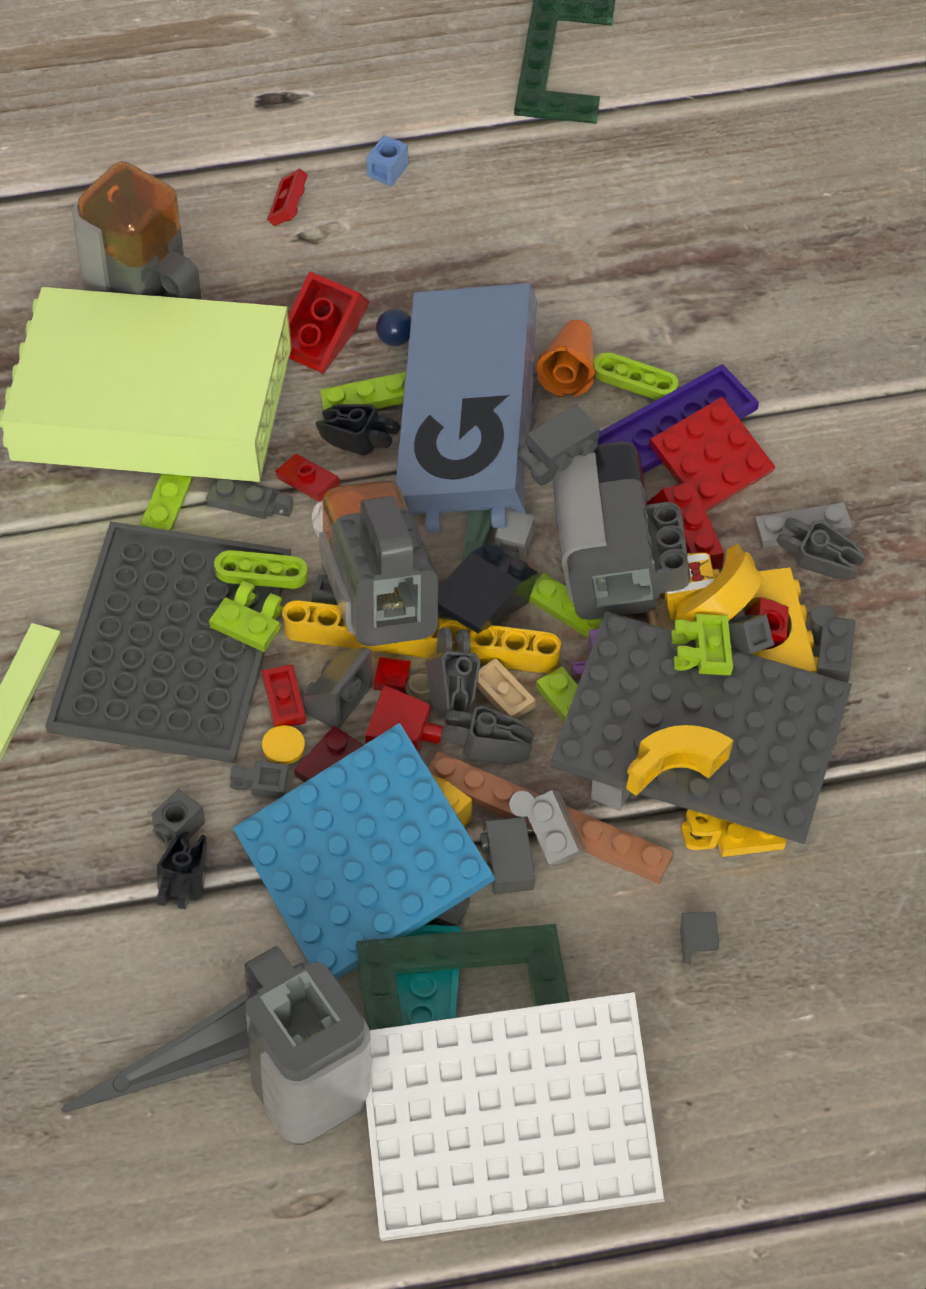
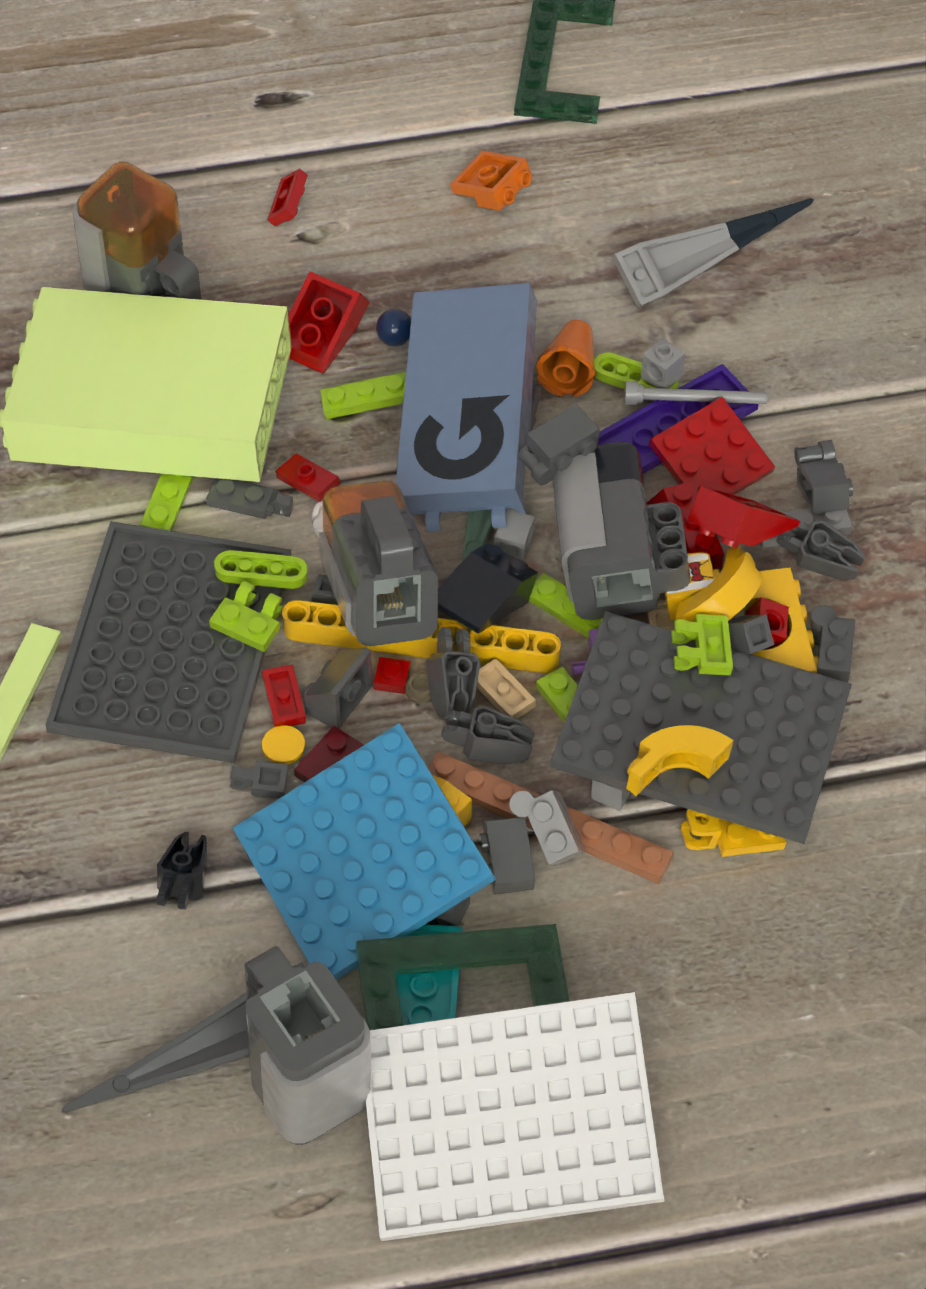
dark grey brick [152,788,205,844] -> none
black hinge [315,404,401,456] -> none
red torso [365,686,444,753] -> none
medium blue brick [367,135,408,186] -> none
dark grey panel [680,911,719,963] -> none
none -> orange plate [450,150,532,211]
none -> light grey plate [612,198,814,308]
none -> light grey piece [625,381,769,405]
none -> light grey brick [641,338,685,389]
none -> red slope [687,485,800,548]
none -> dark grey hinge [794,440,853,514]

